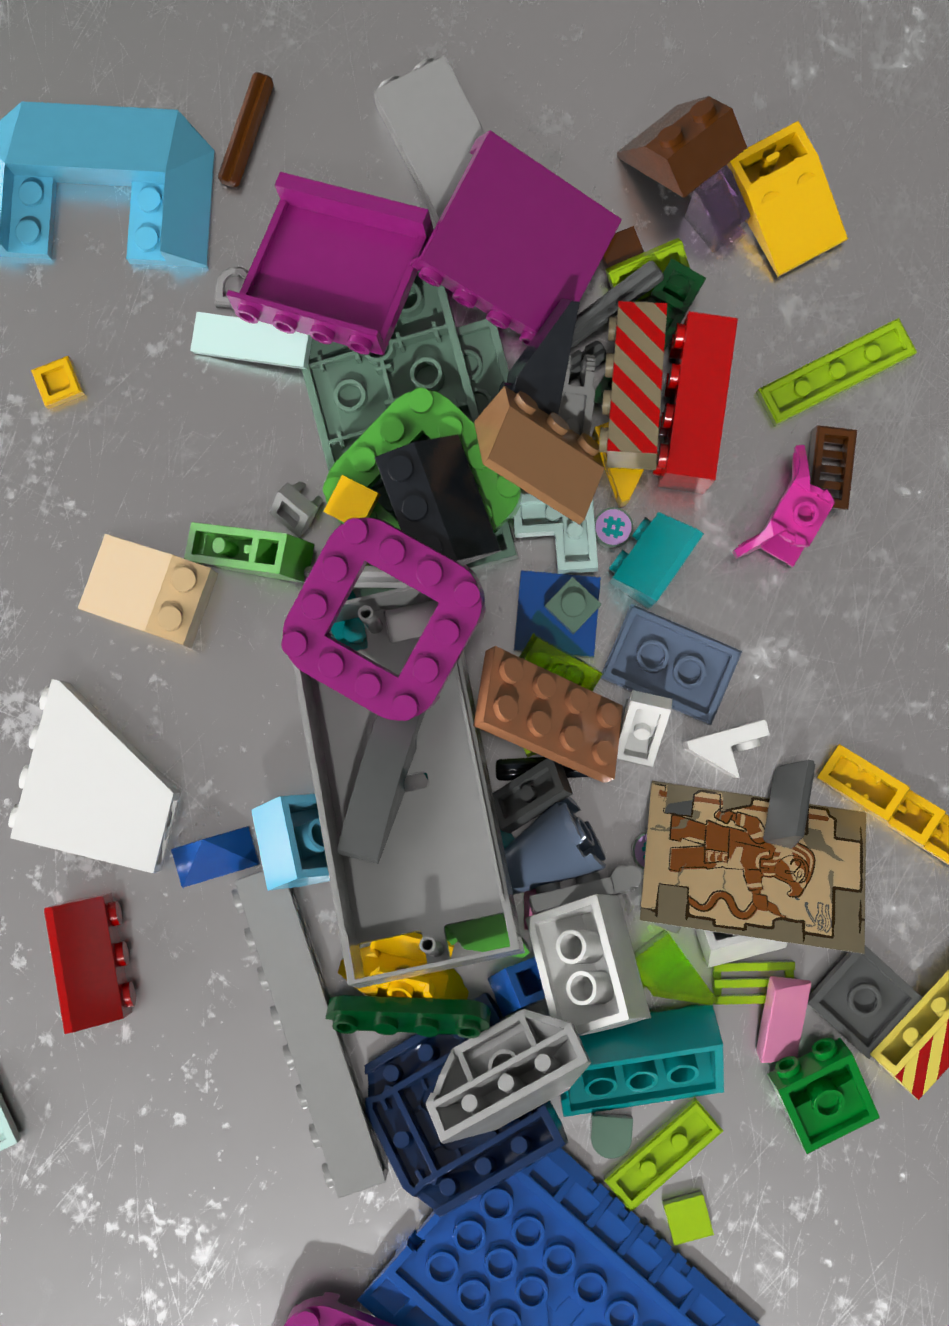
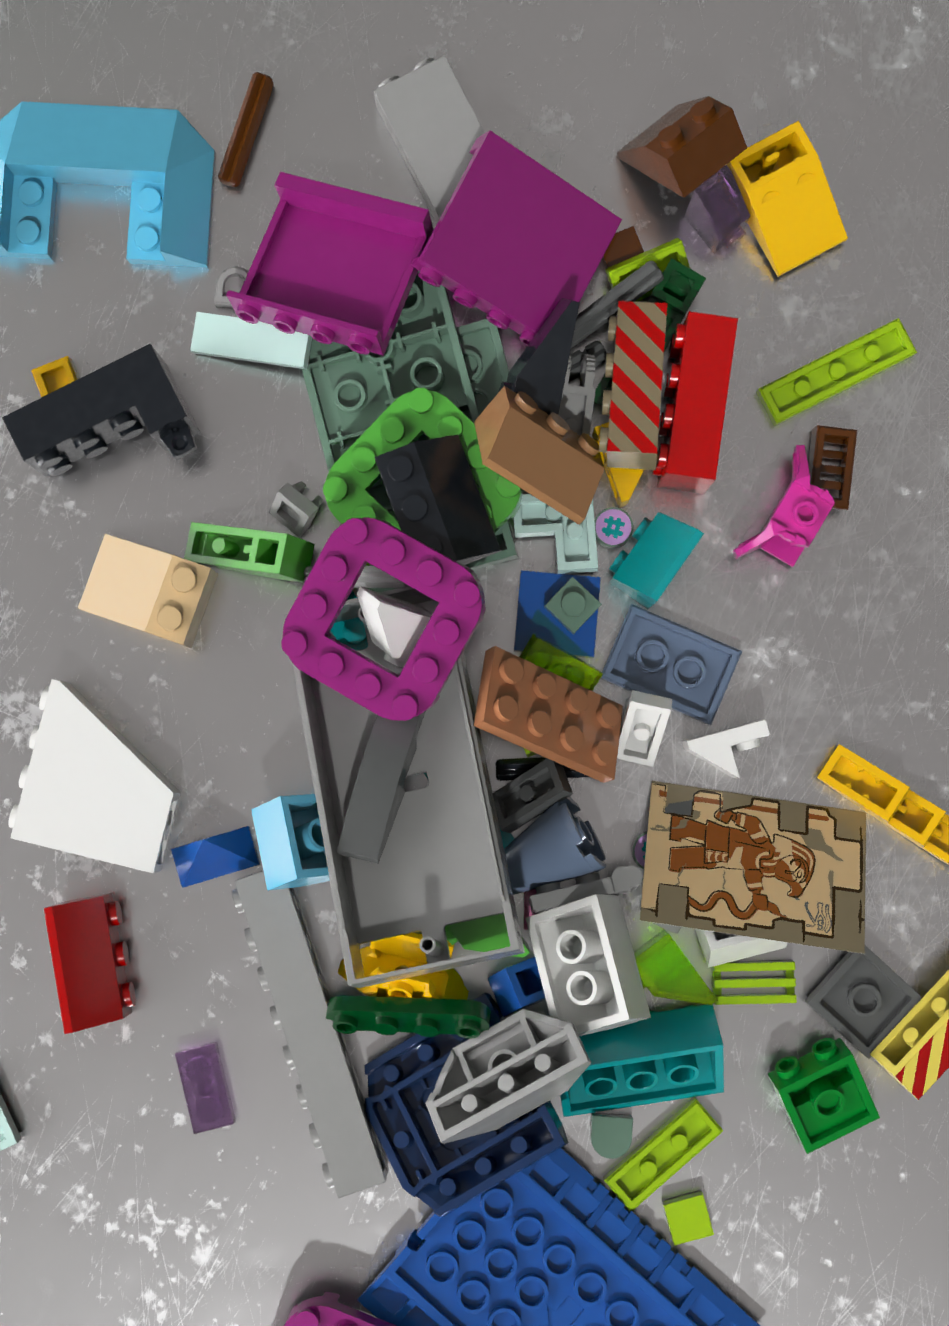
yellow tile [323,475,381,523] -> none
bright pink slope [756,976,811,1063] -> none
dark grey slope [763,759,816,849] -> none
none -> black hinge [2,344,201,476]
none -> clear purple plate [175,1041,236,1134]
none -> white slope [357,587,433,668]

